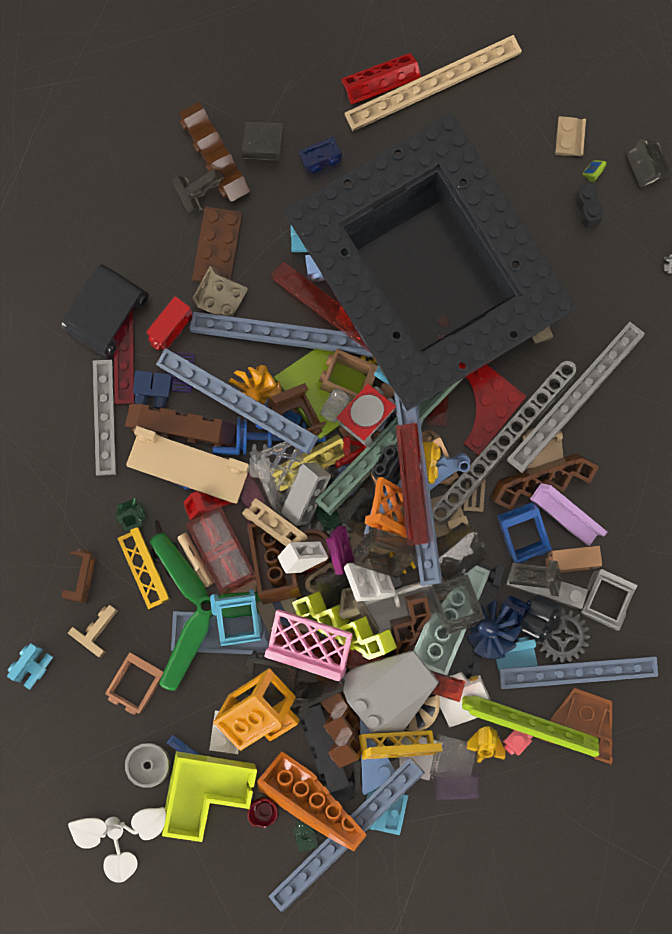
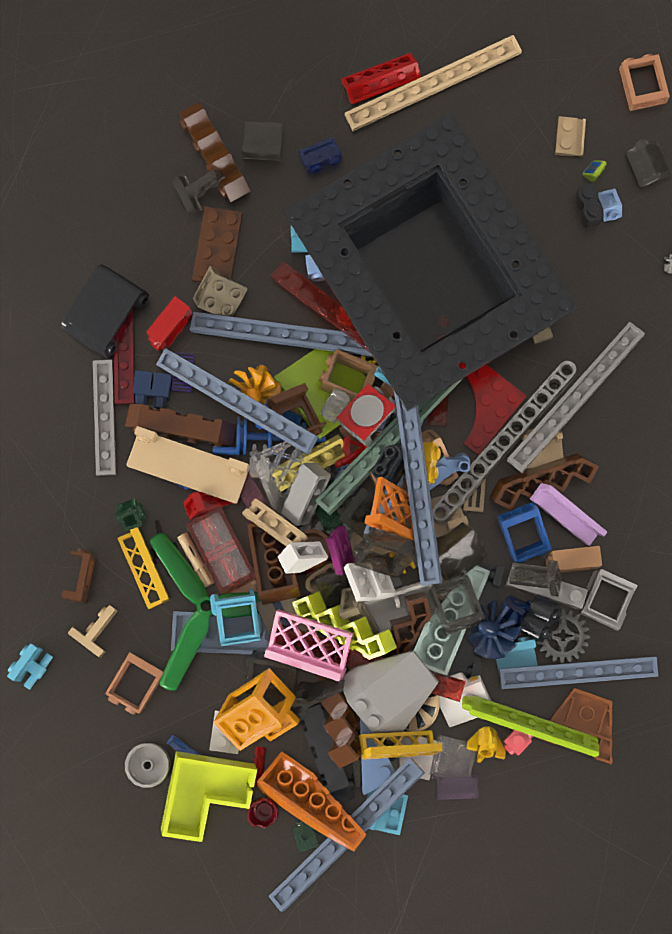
white plant [68,807,166,883] -> none
clear red plate [396,423,429,546] -> none
none -> red axle [254,746,266,786]
none -> light blue bracket [598,188,622,222]
none -> nougat window [619,54,670,111]

